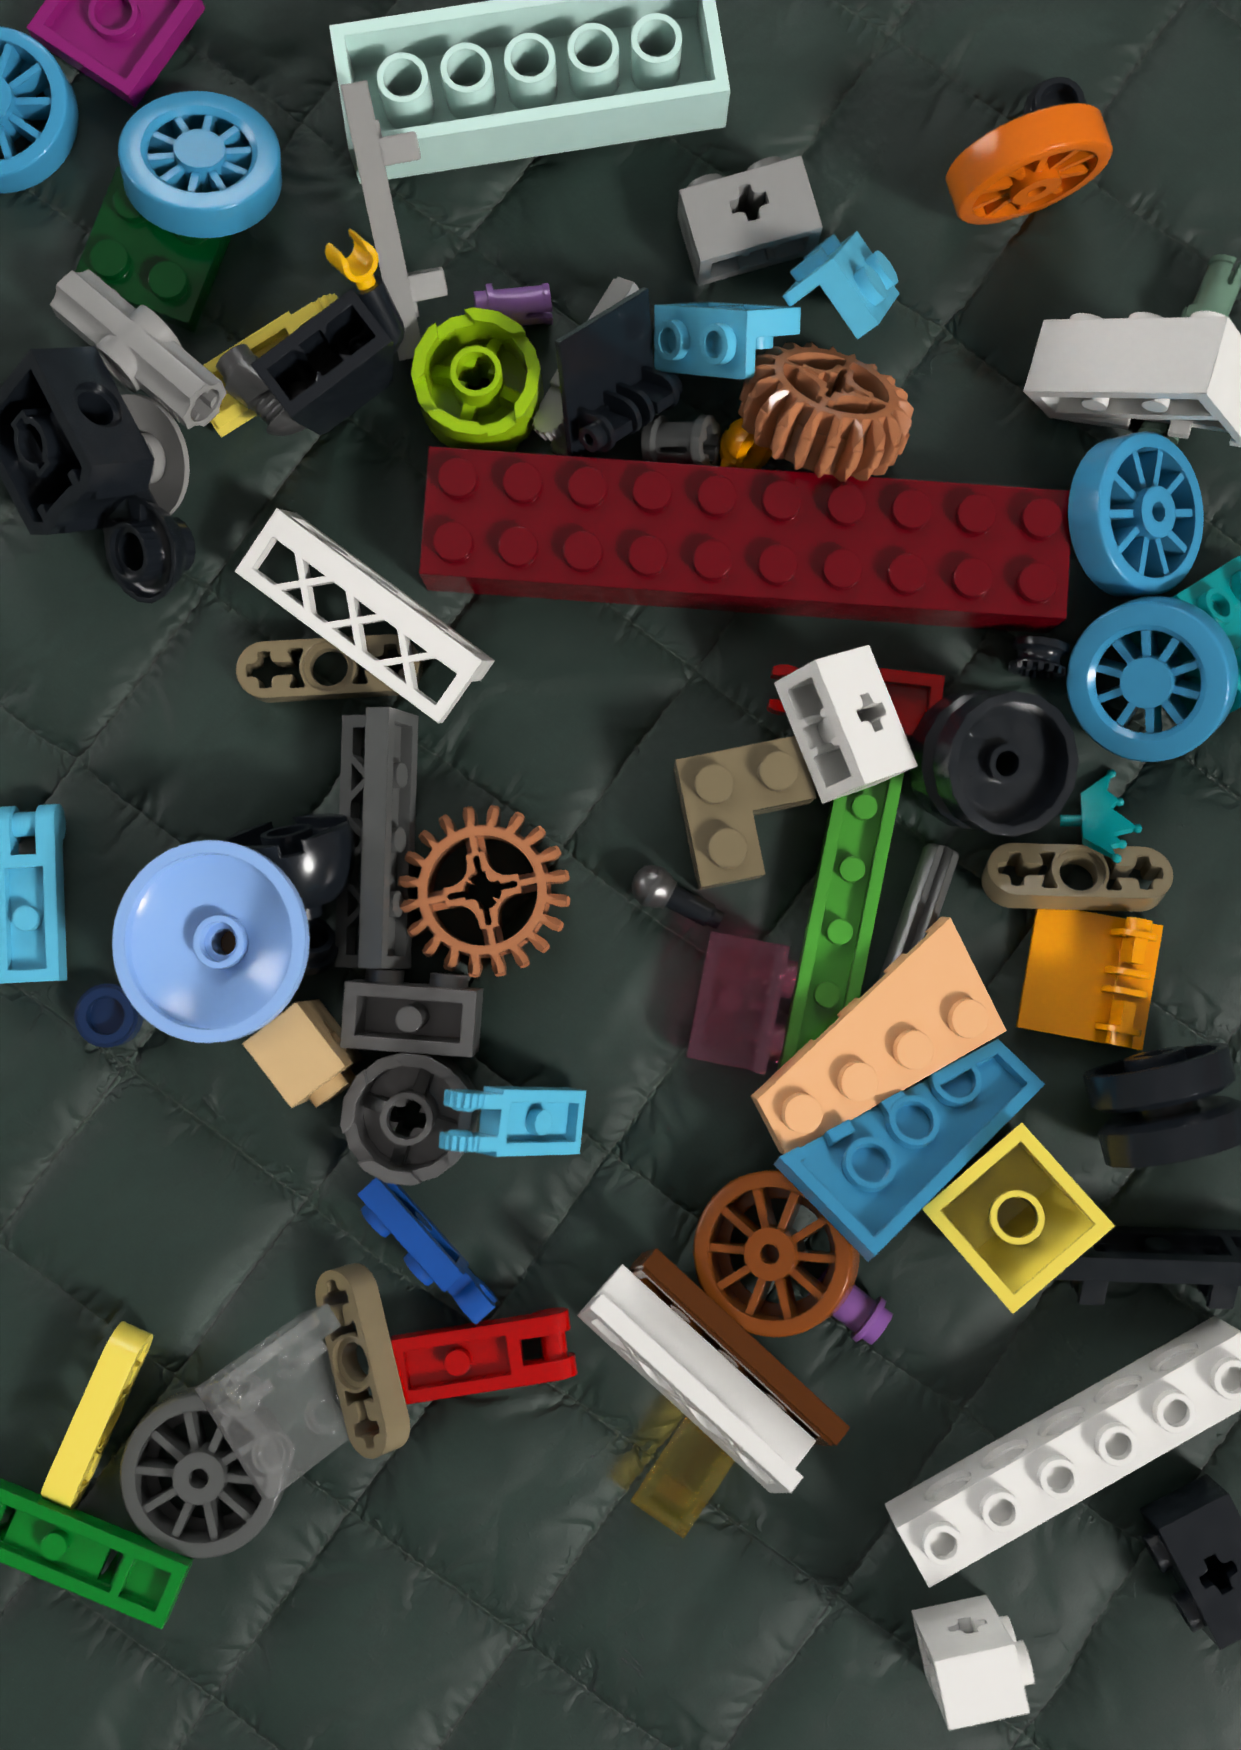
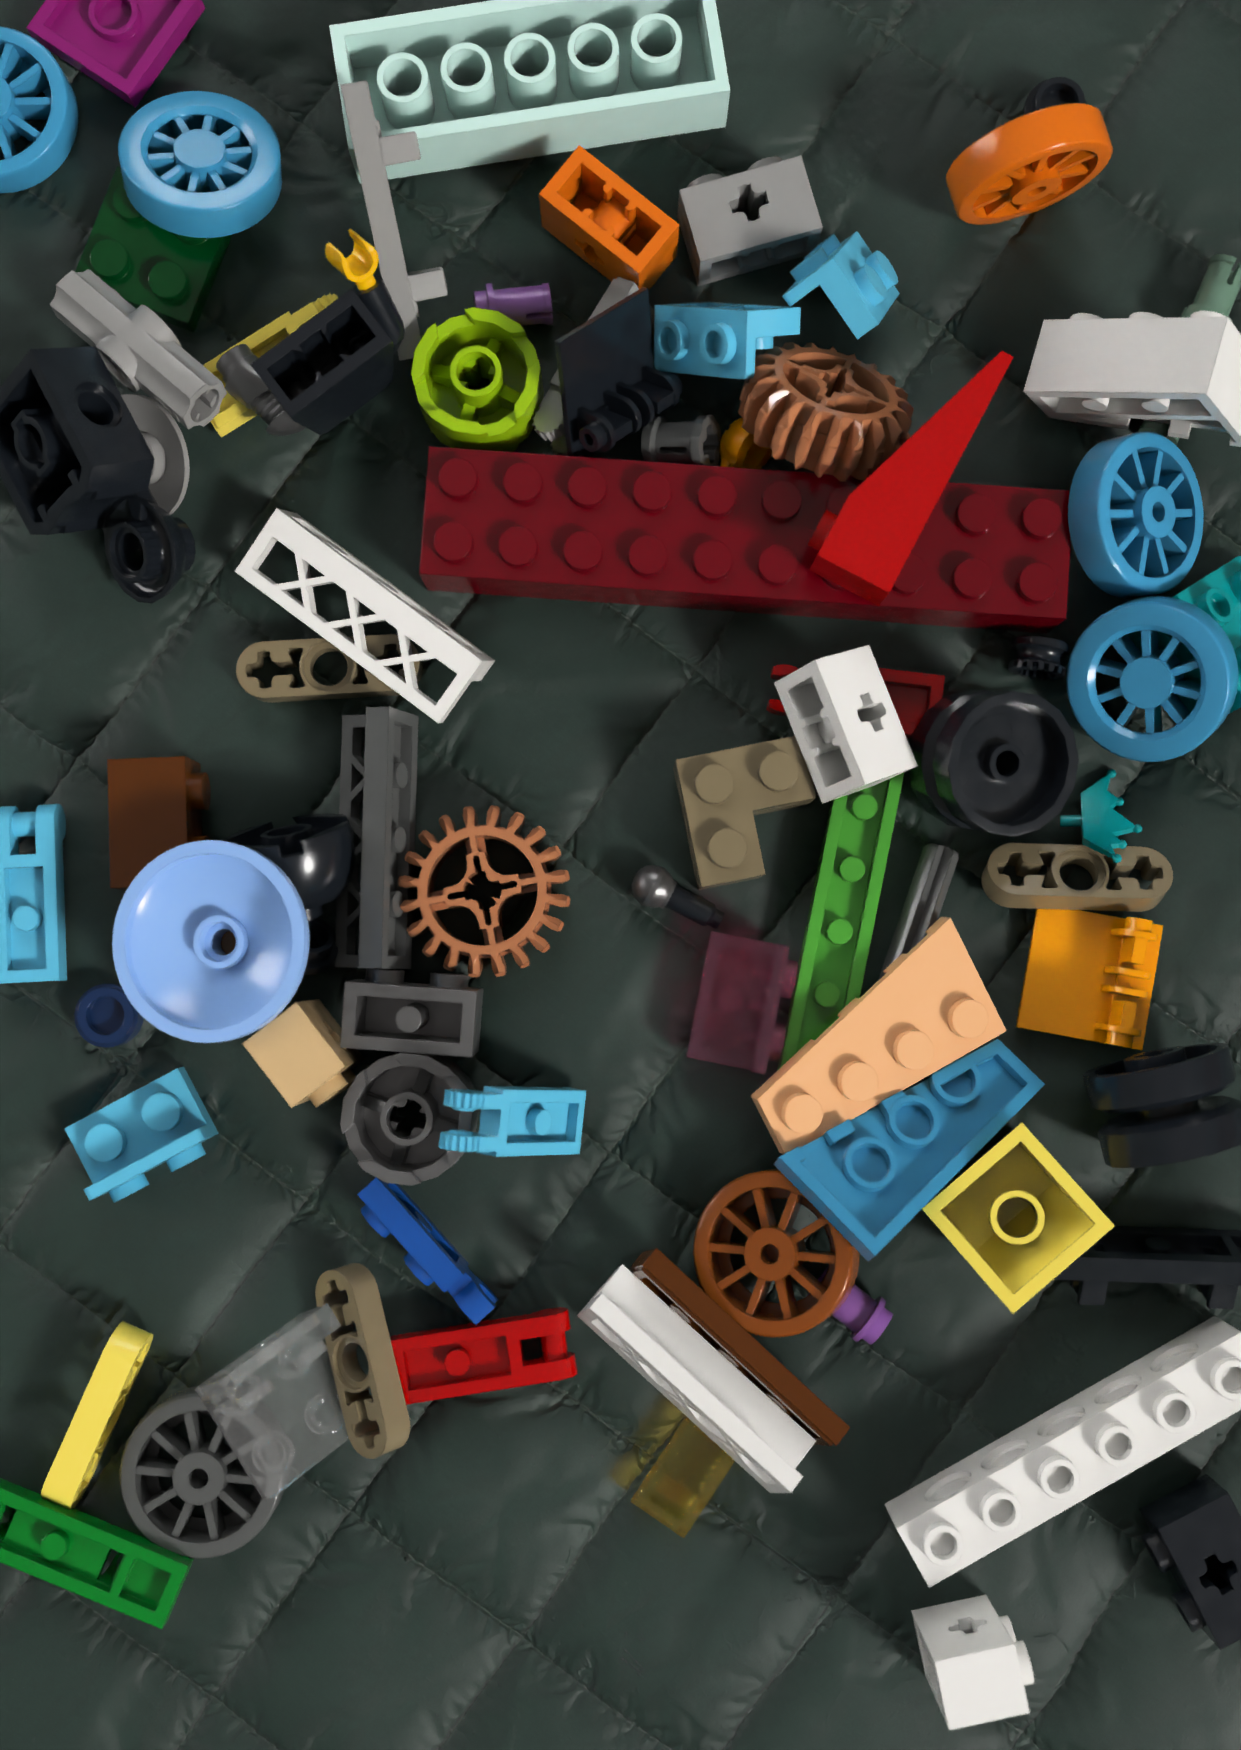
none -> medium azure bracket [64,1067,219,1203]
none -> reddish brown brick [107,756,211,891]
none -> orange brick [539,145,680,291]
none -> red slope [807,351,1013,606]

